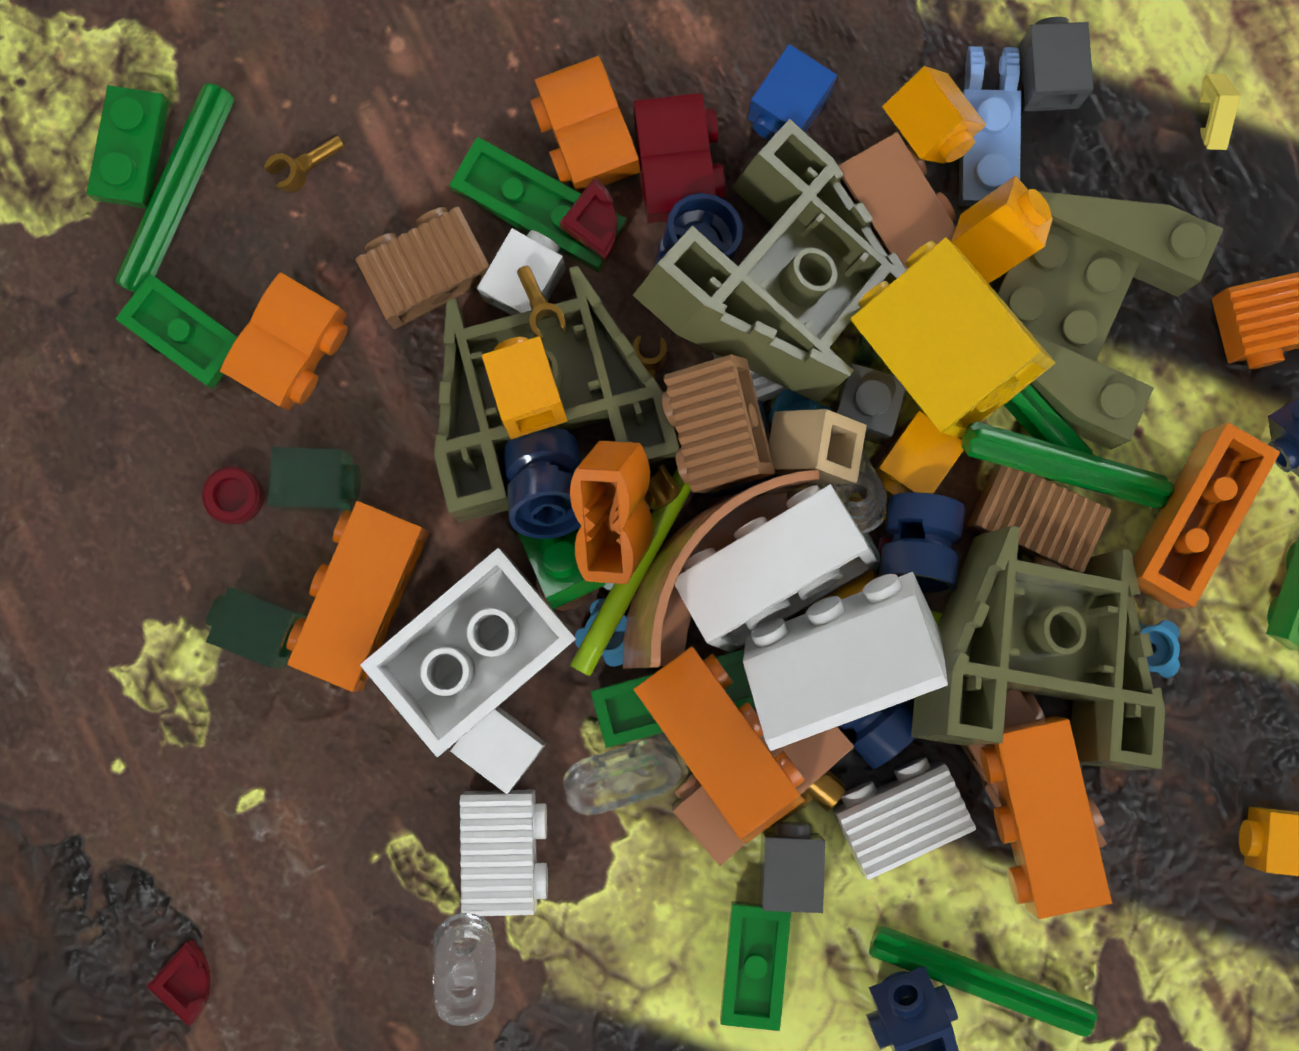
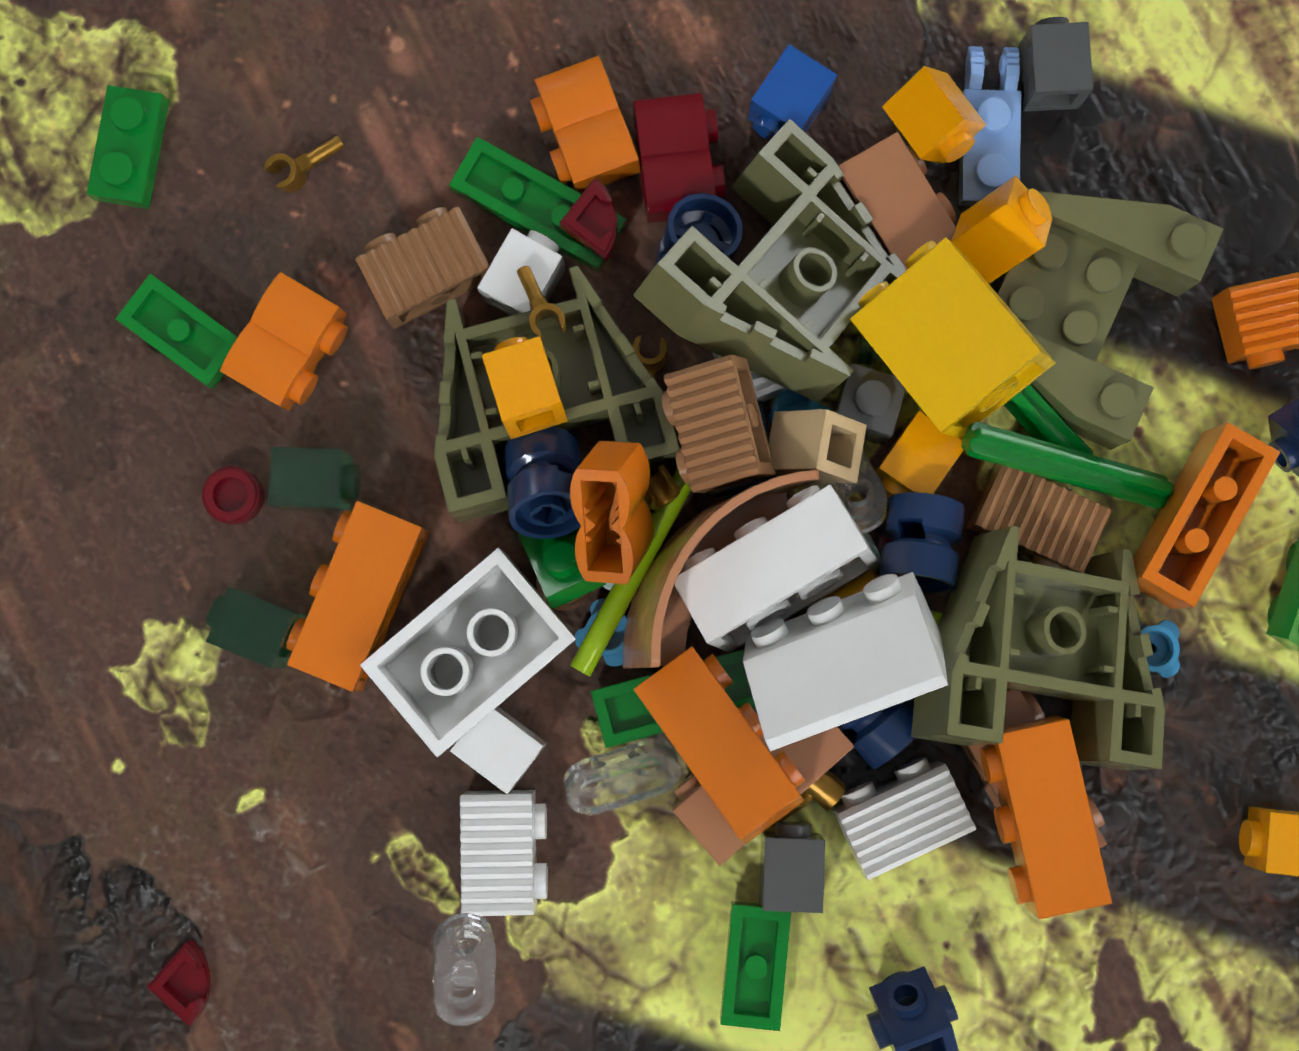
green axle [115,83,234,293] -> none
green axle [869,926,1098,1037] -> none
light yellow tile [1200,73,1241,150] -> none

